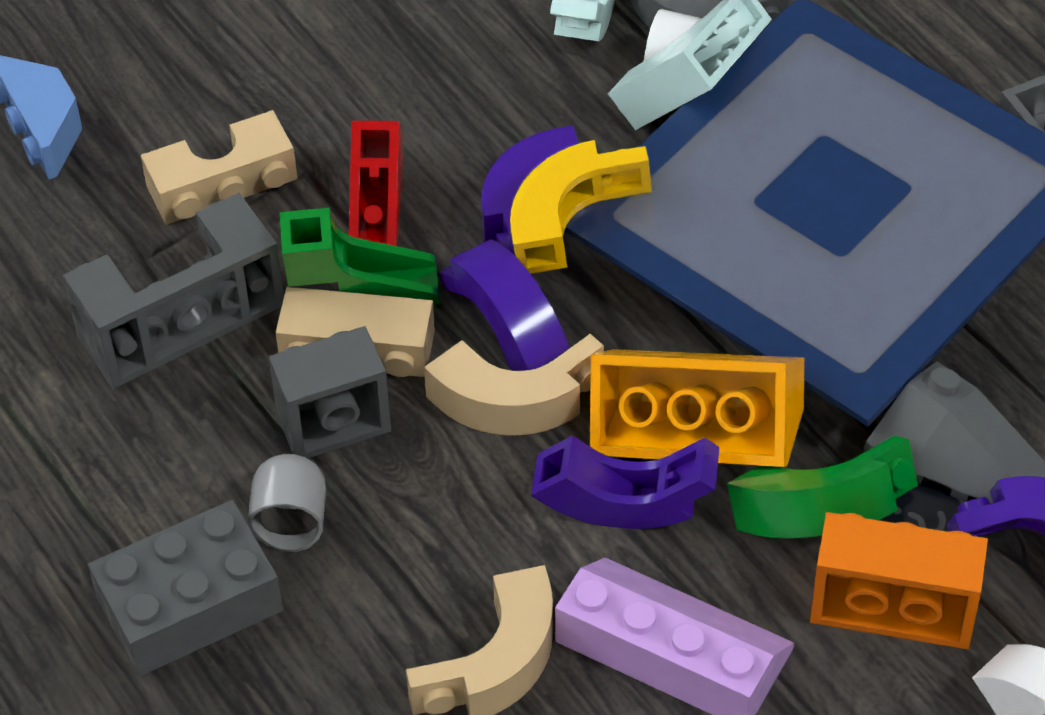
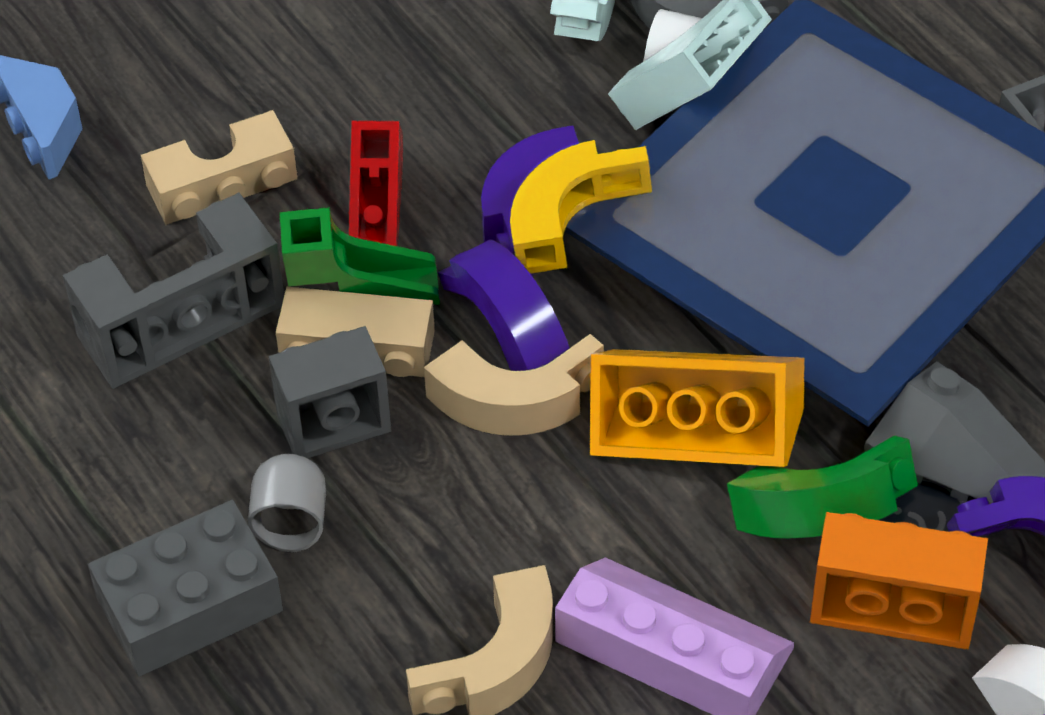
dark purple arch [531,435,720,529] -> none

